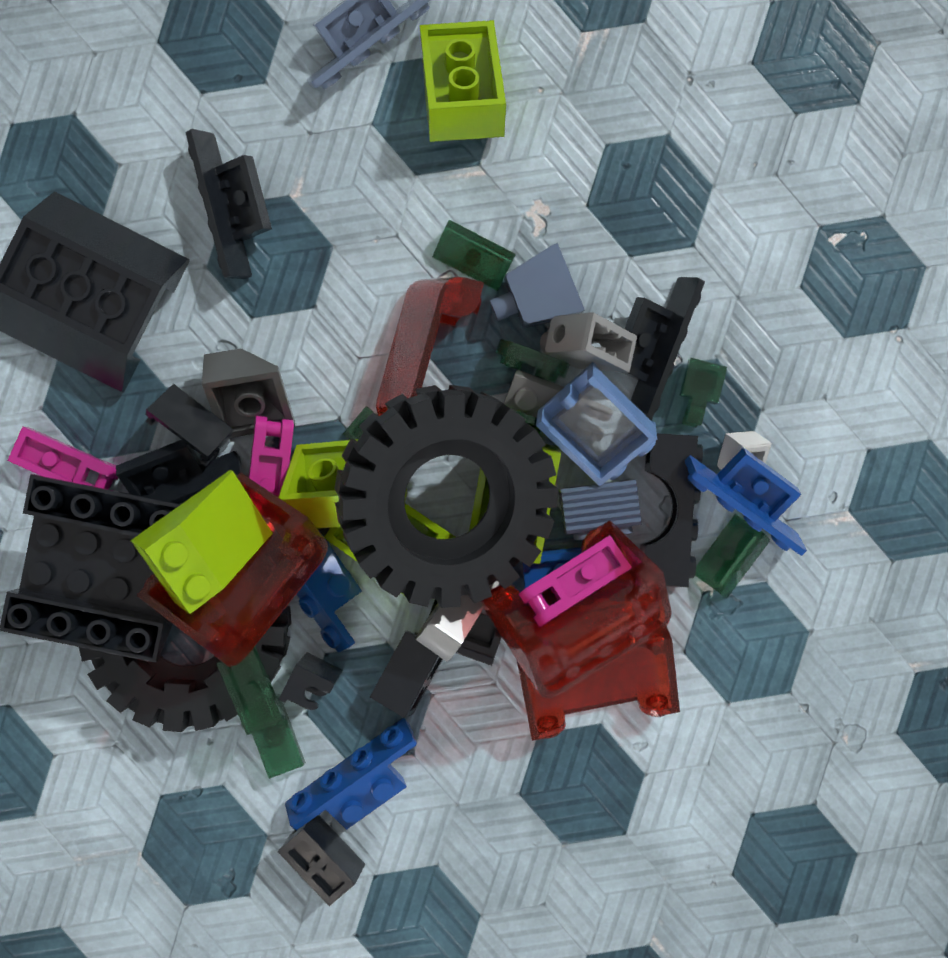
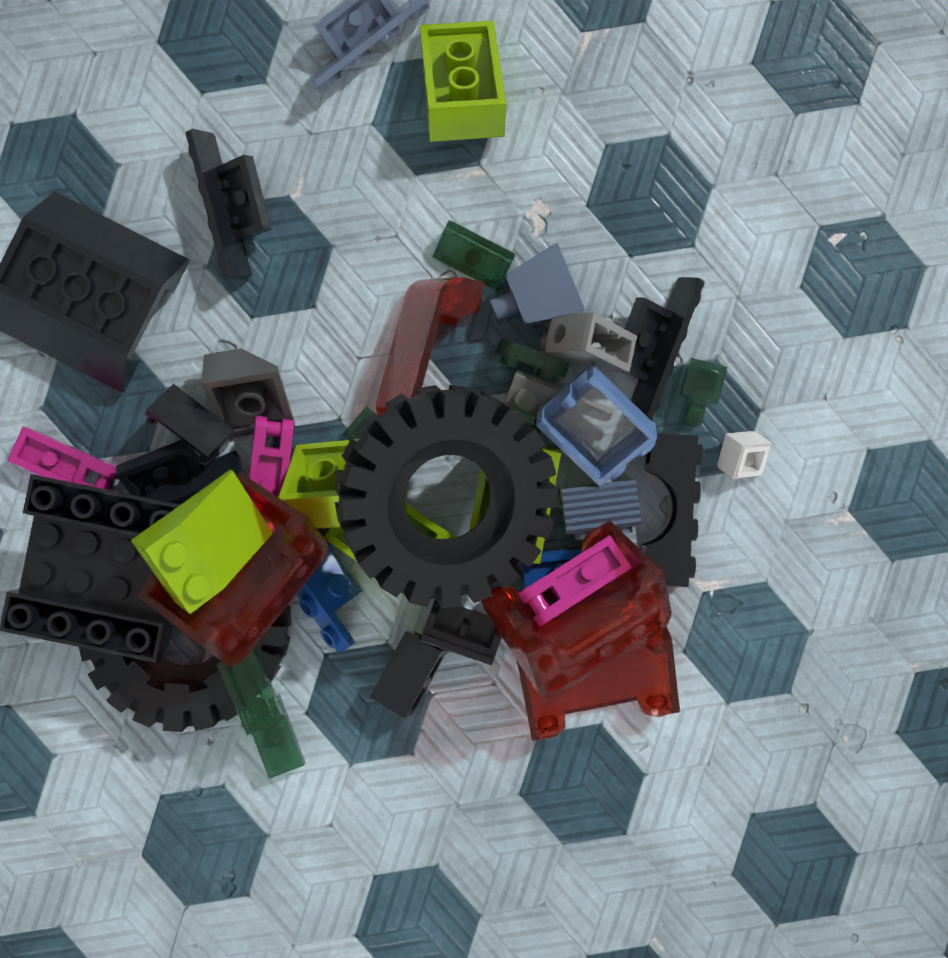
black hinge [278,815,365,906] -> none
black hinge [279,652,343,710] -> none
blue bracket [285,718,417,830] -> none
light grey beam [415,581,499,662] -> none
blue bracket [685,447,807,556] -> none
clear green slope [695,514,770,598] -> none

